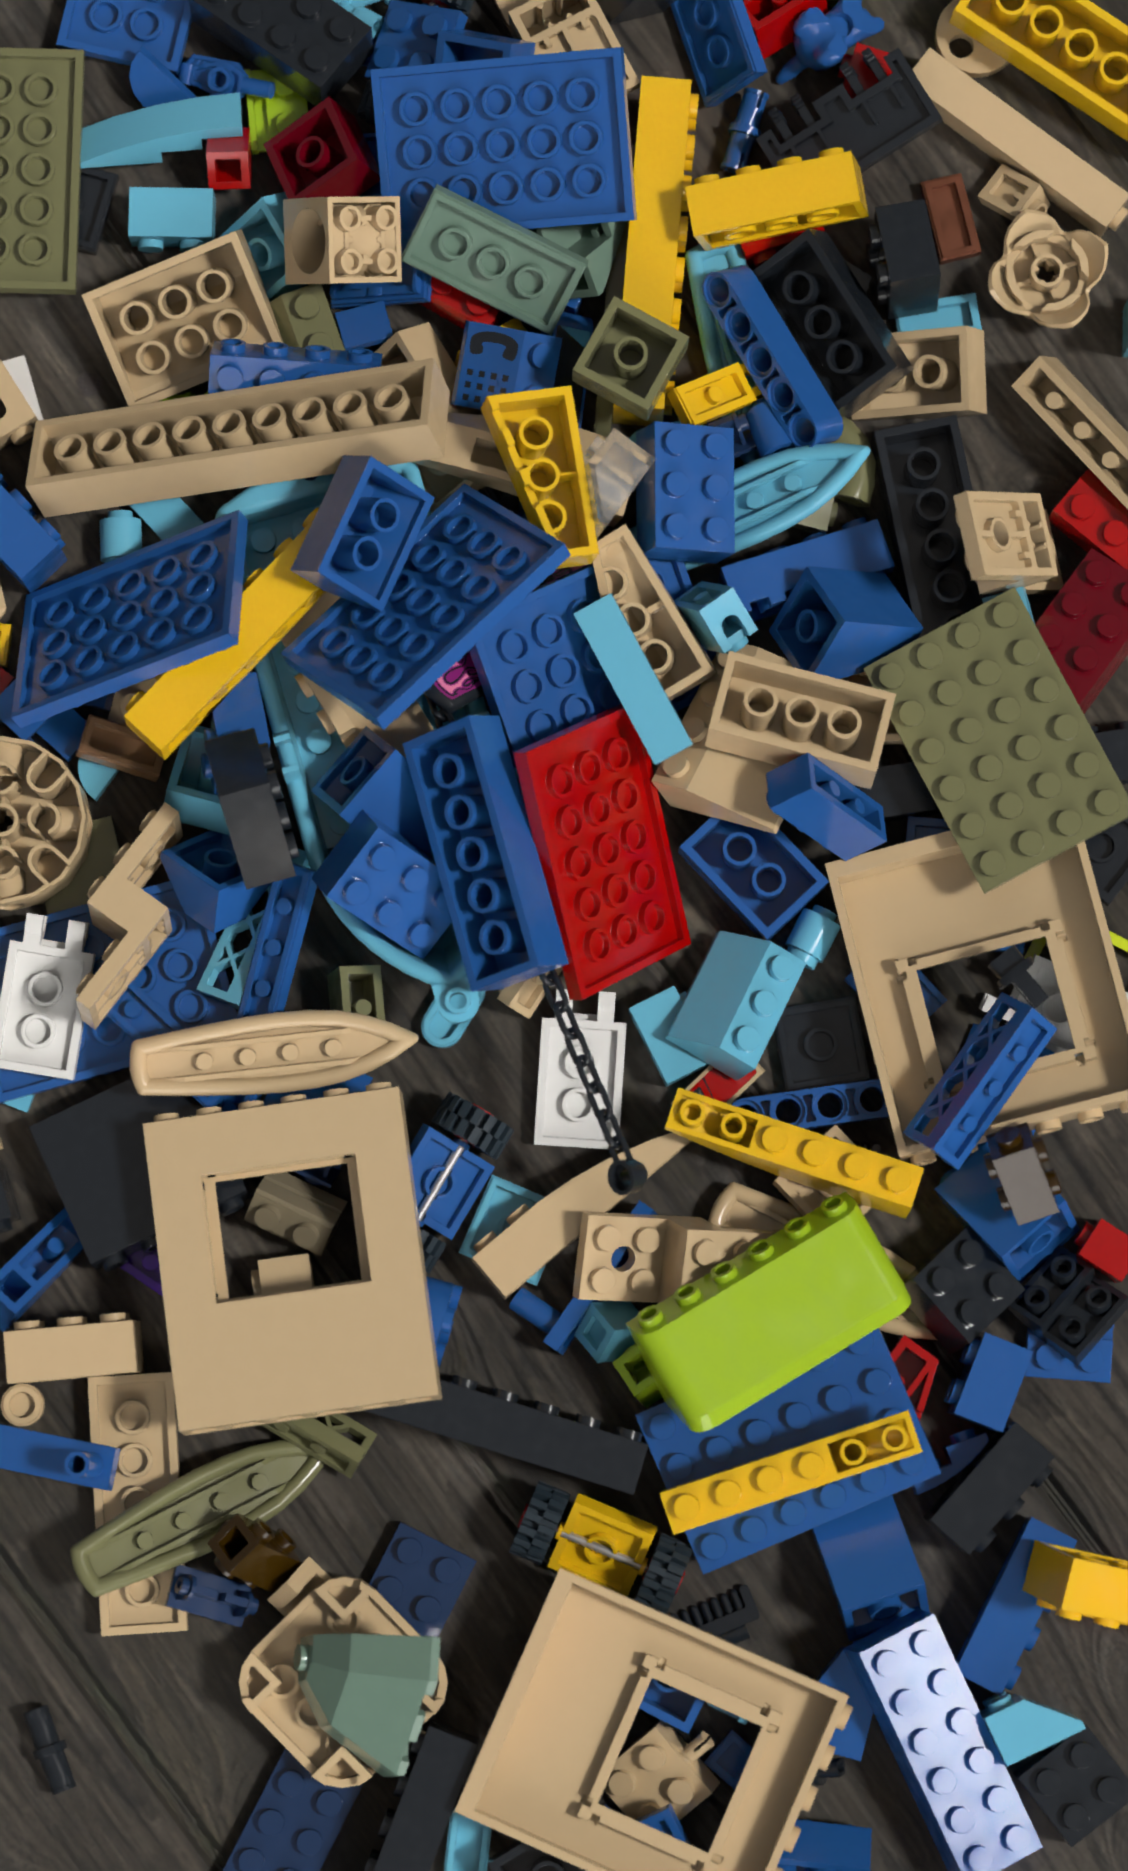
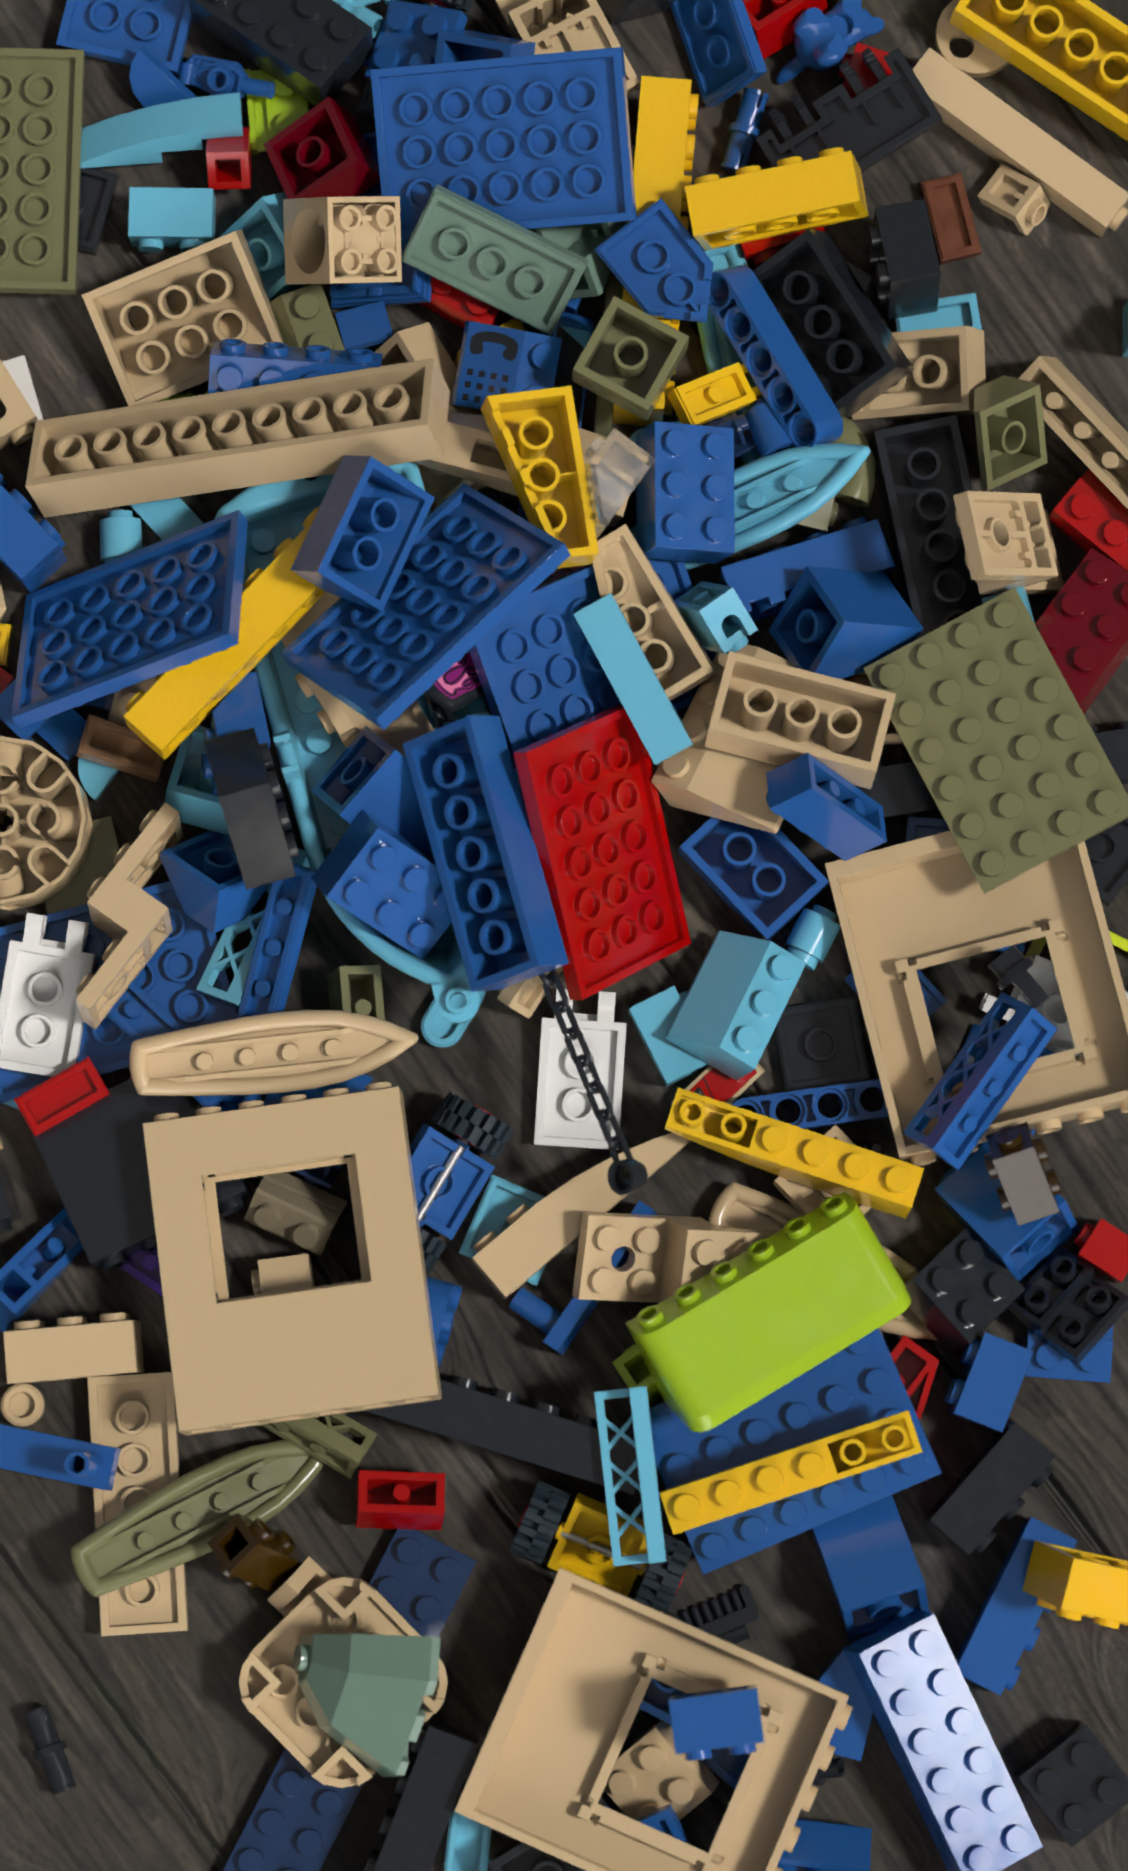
dark blue hinge [165,1565,259,1628] -> none
medium azure panel [574,1301,639,1363] -> none
blue slope [912,1427,989,1495] -> none
medium azure slope [979,1691,1086,1766] -> none
tan brick [988,209,1108,329] -> none
none -> red tile [14,1057,110,1137]
none -> red brick [356,1470,445,1531]
none -> blue tile [594,198,714,323]
none -> medium azure fence [594,1386,666,1566]
none -> blue brick [668,1684,764,1761]
none -> olive slope [974,375,1048,491]

